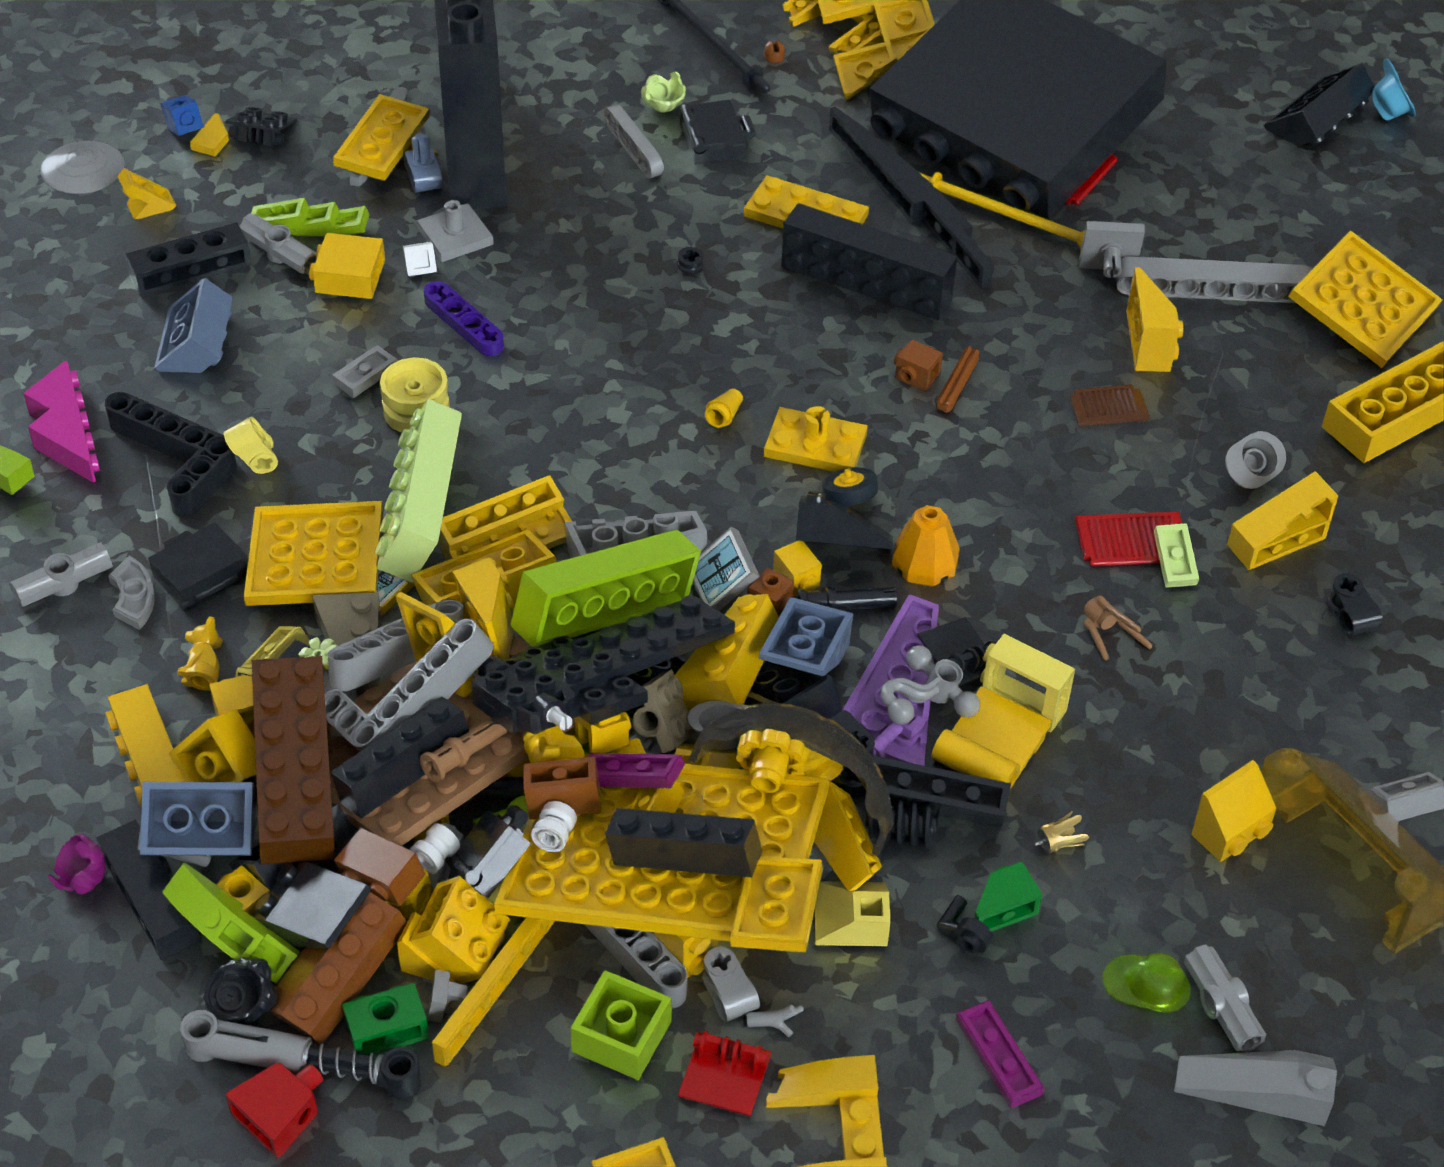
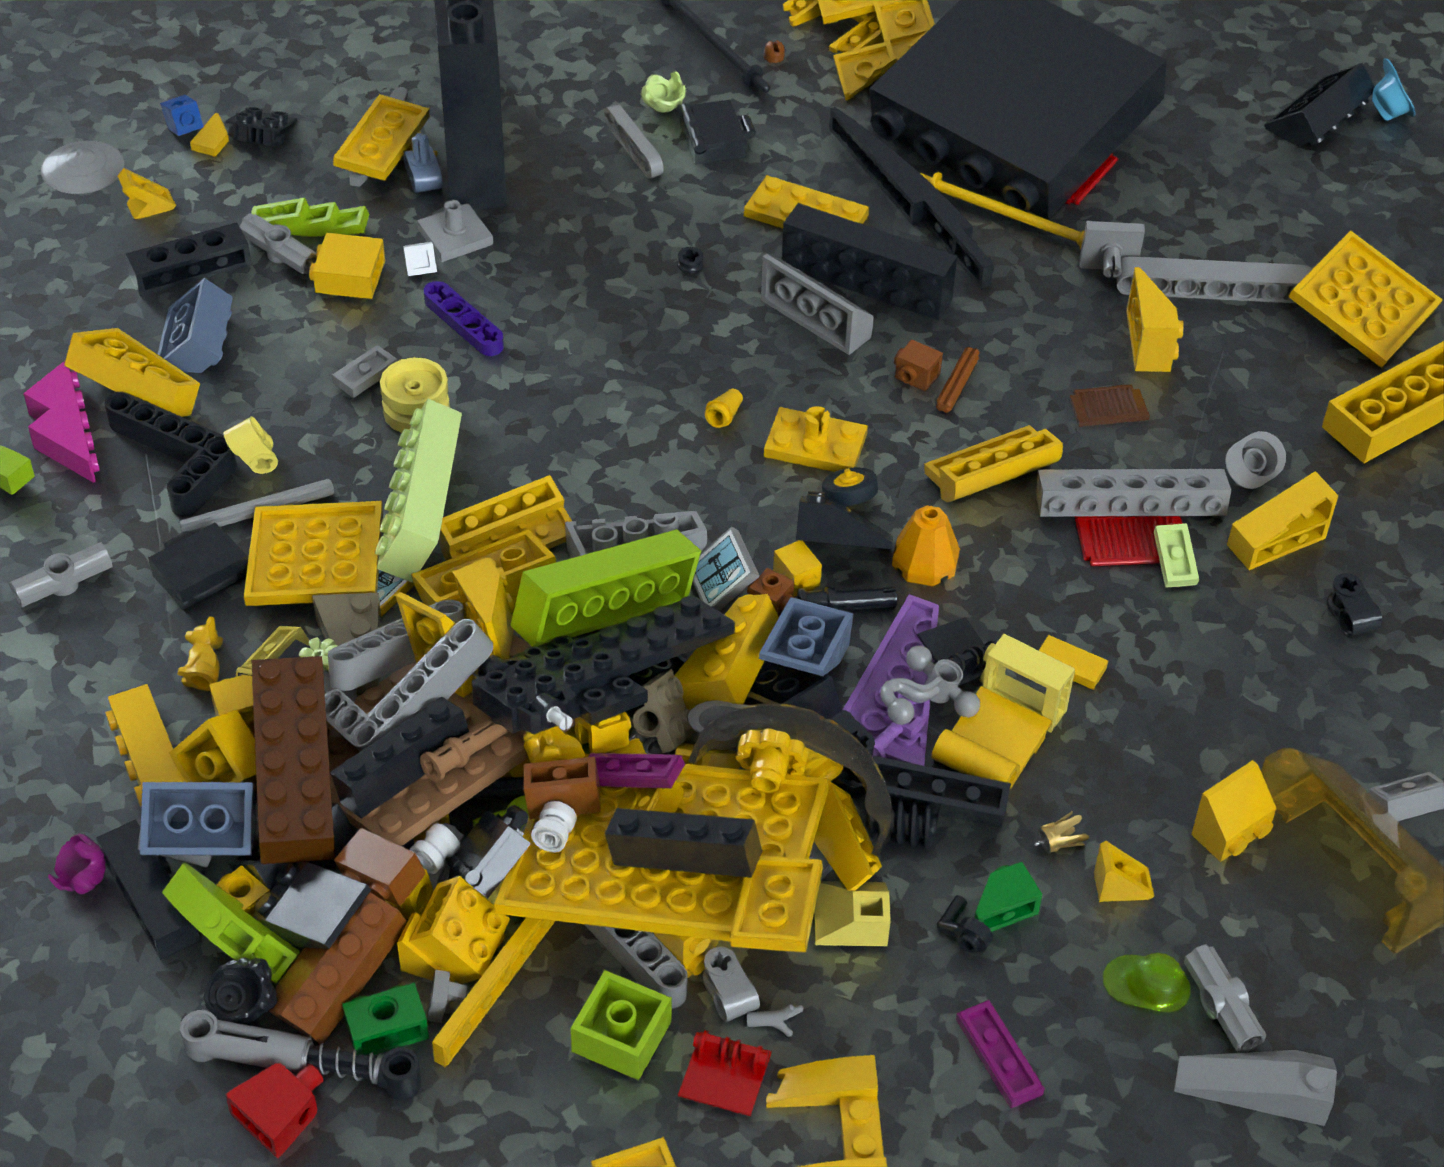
light grey tile [108,555,155,630] -> none
medium nougat plant [1083,596,1152,661] -> none
none -> yellow wedge [64,328,200,417]
none -> light grey axle [180,479,334,534]
none -> light grey slope [761,254,874,355]
none -> yellow brick [924,425,1063,502]
none -> light grey brick [1035,469,1231,517]
none -> yellow tile [1039,635,1108,690]
none -> yellow slope [1094,841,1154,902]

